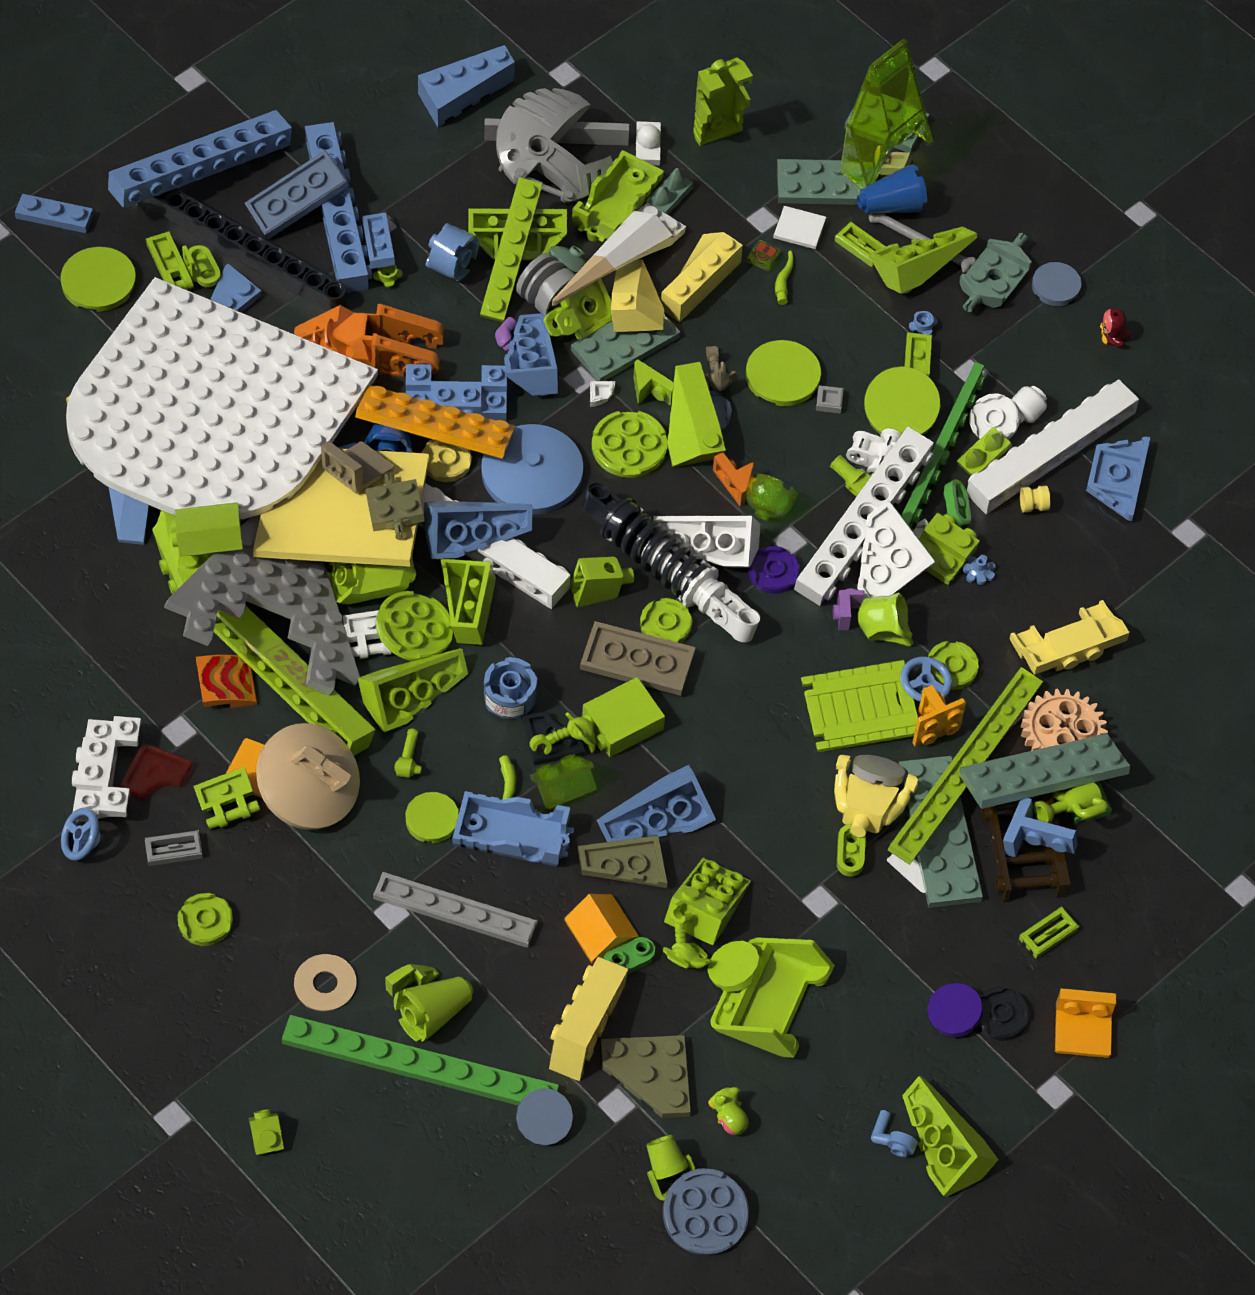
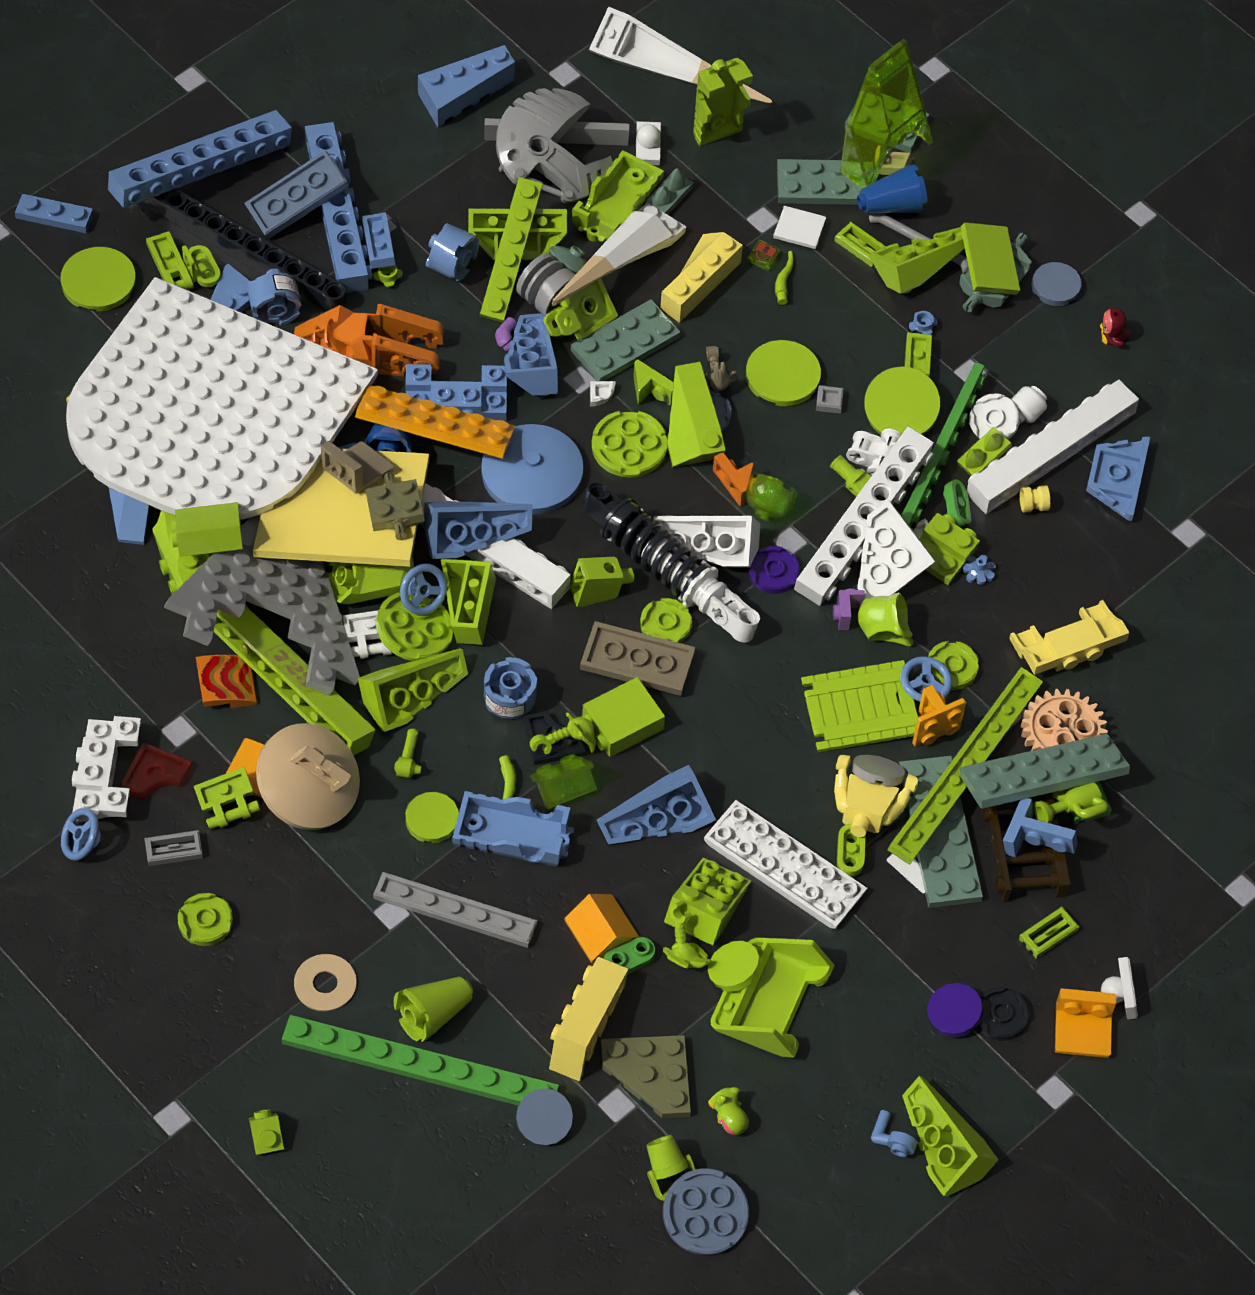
lime slope [385,964,439,997] -> none
light yellow tile [422,439,472,482] -> none
olive wing [578,835,667,888] -> none
light yellow wedge [611,260,664,332] -> none
none -> medium blue brick [247,269,301,326]
none -> medium blue piece [400,564,447,615]
none -> white plate [589,7,773,104]
none -> white plate [704,800,867,929]
none -> lime tile [961,222,1020,295]
none -> white tile [1101,957,1138,1019]

